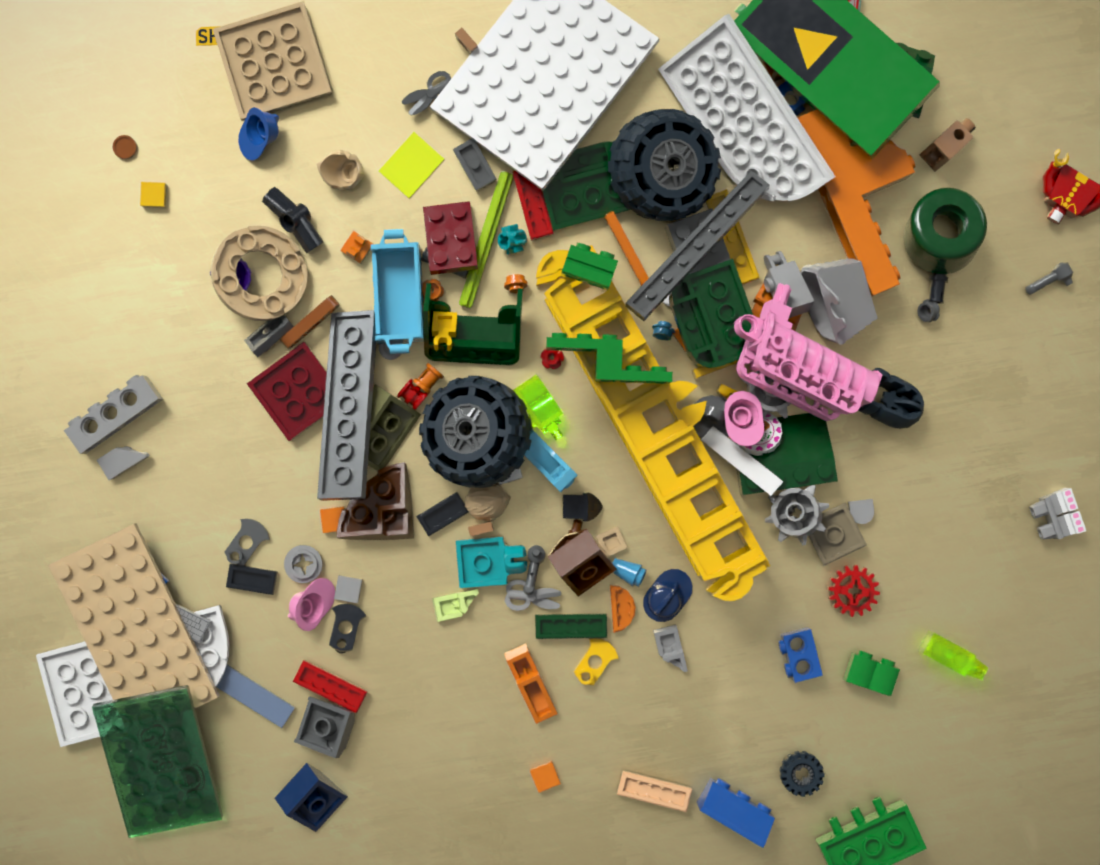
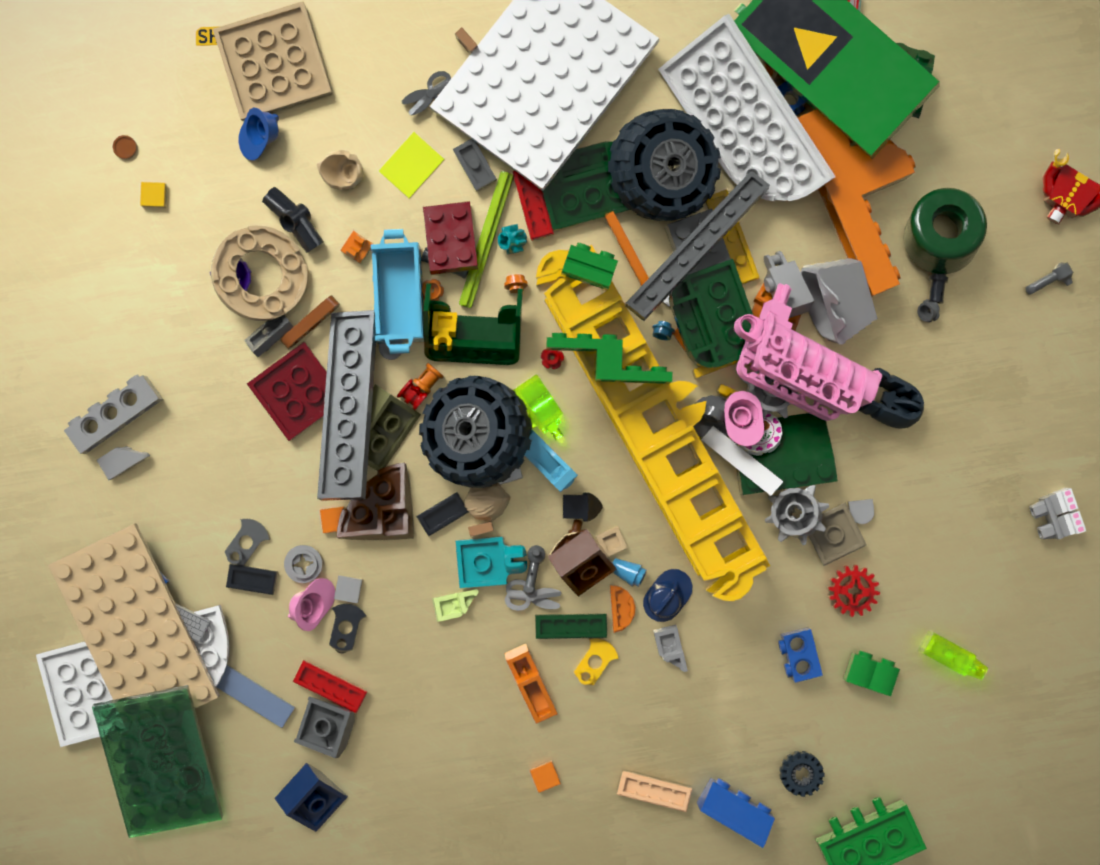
medium nougat torso [919,118,976,172] -> none

